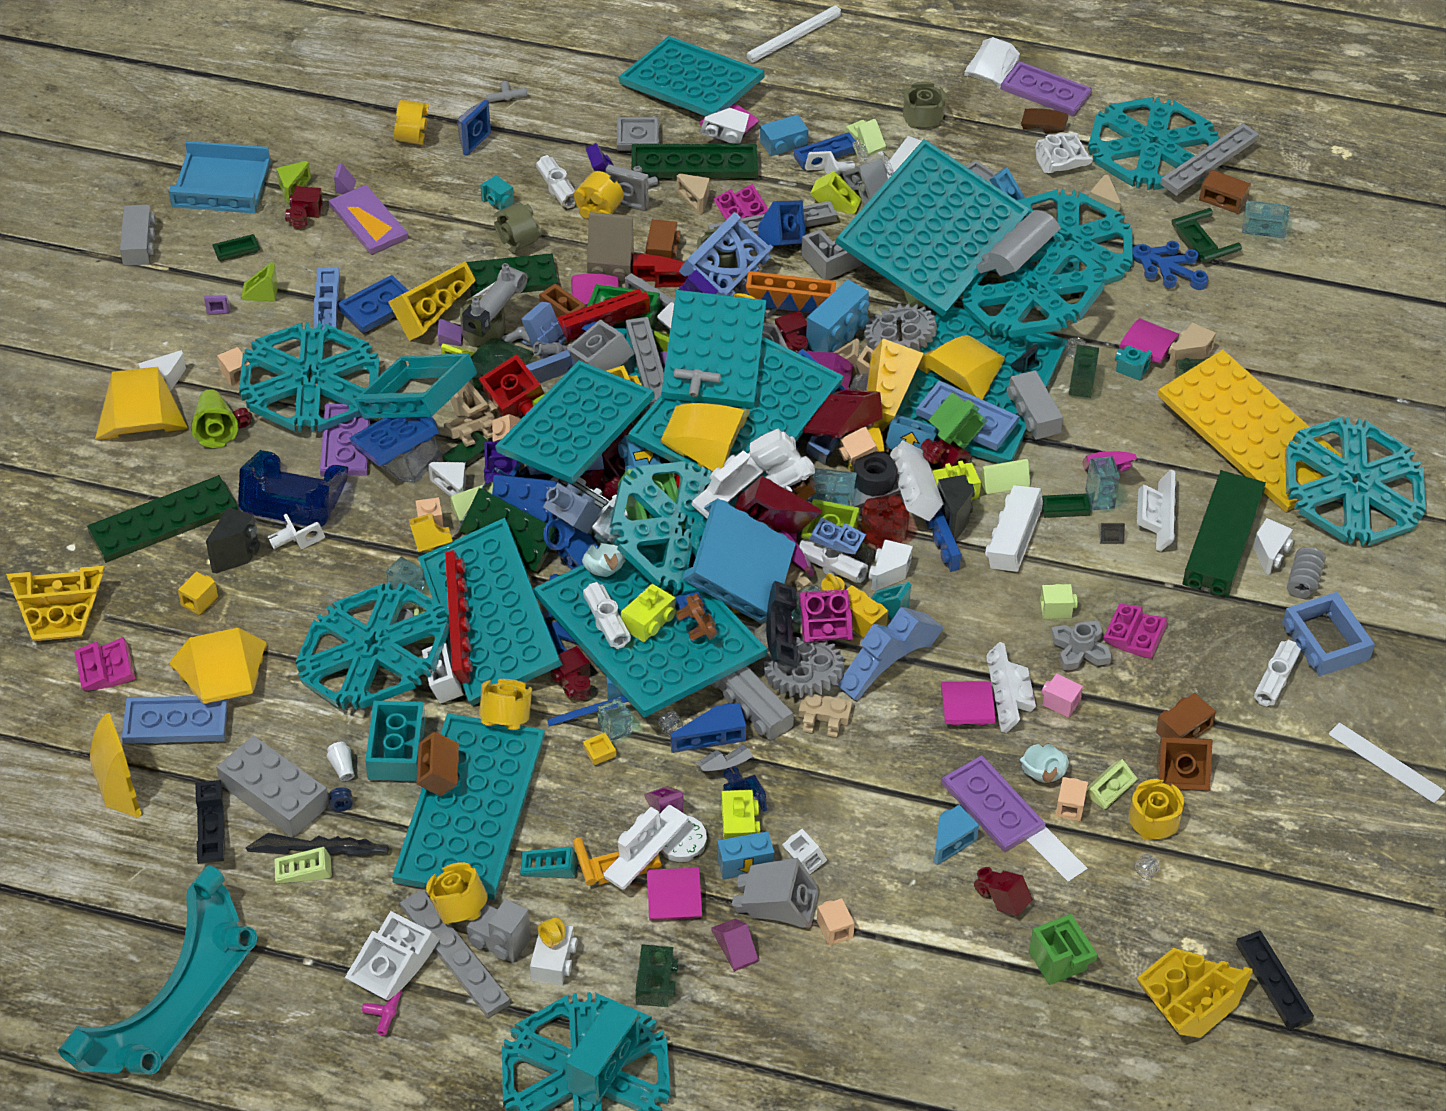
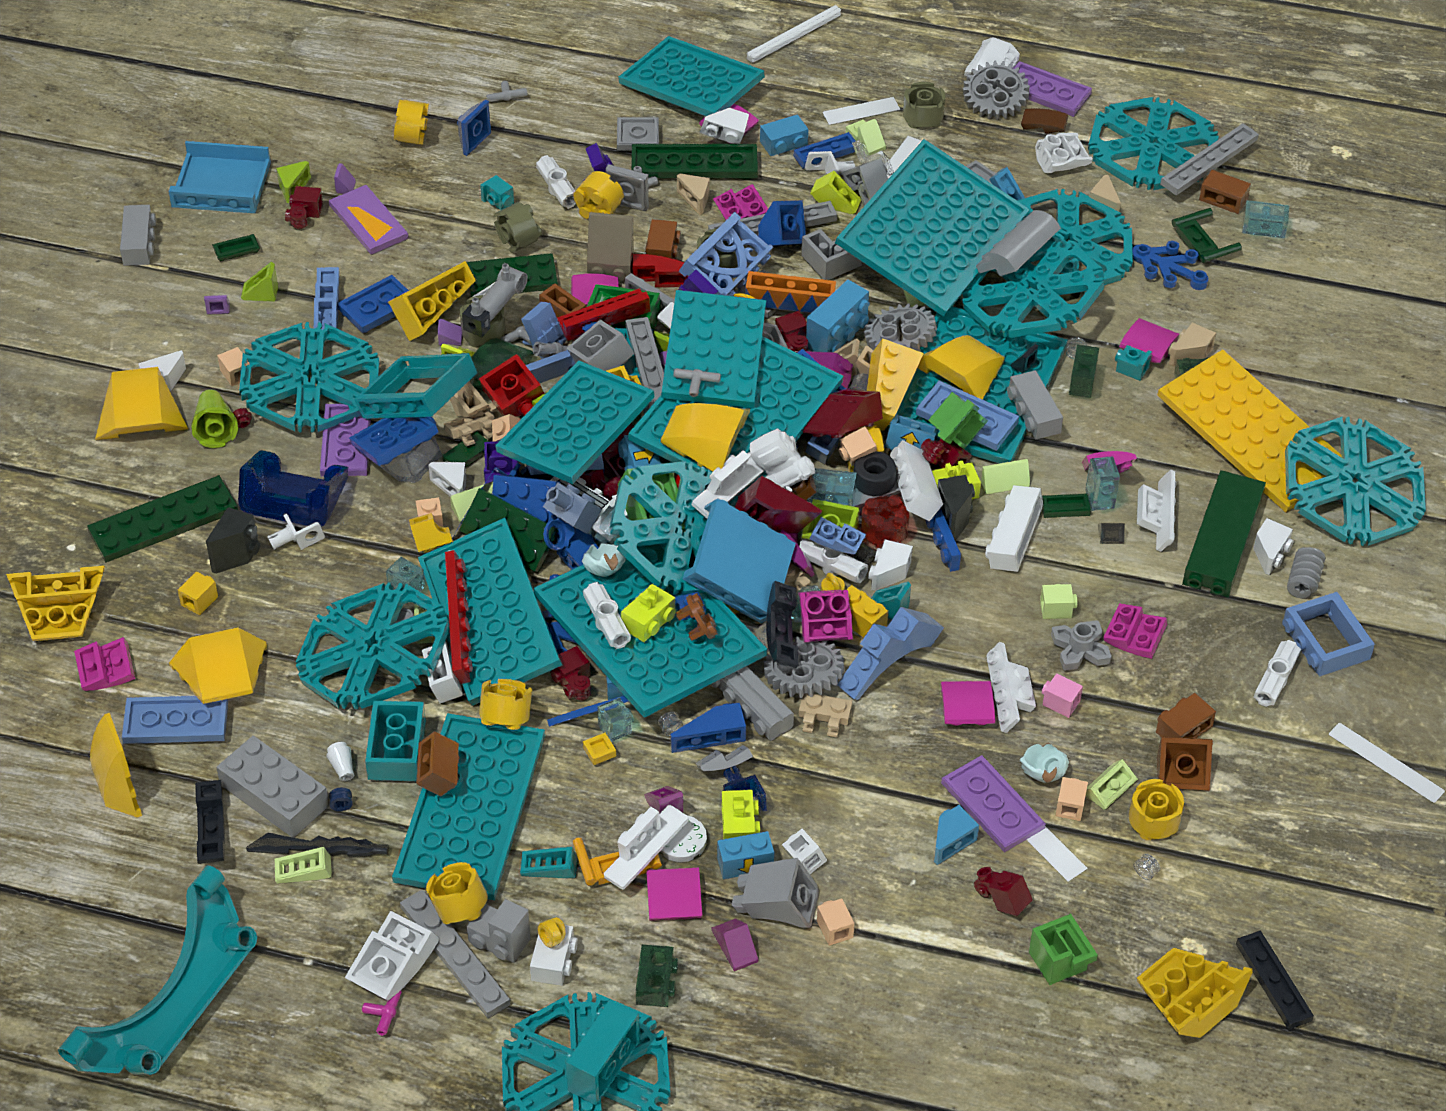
none -> white sticker [823,97,900,125]
none -> light grey gear [963,60,1030,120]

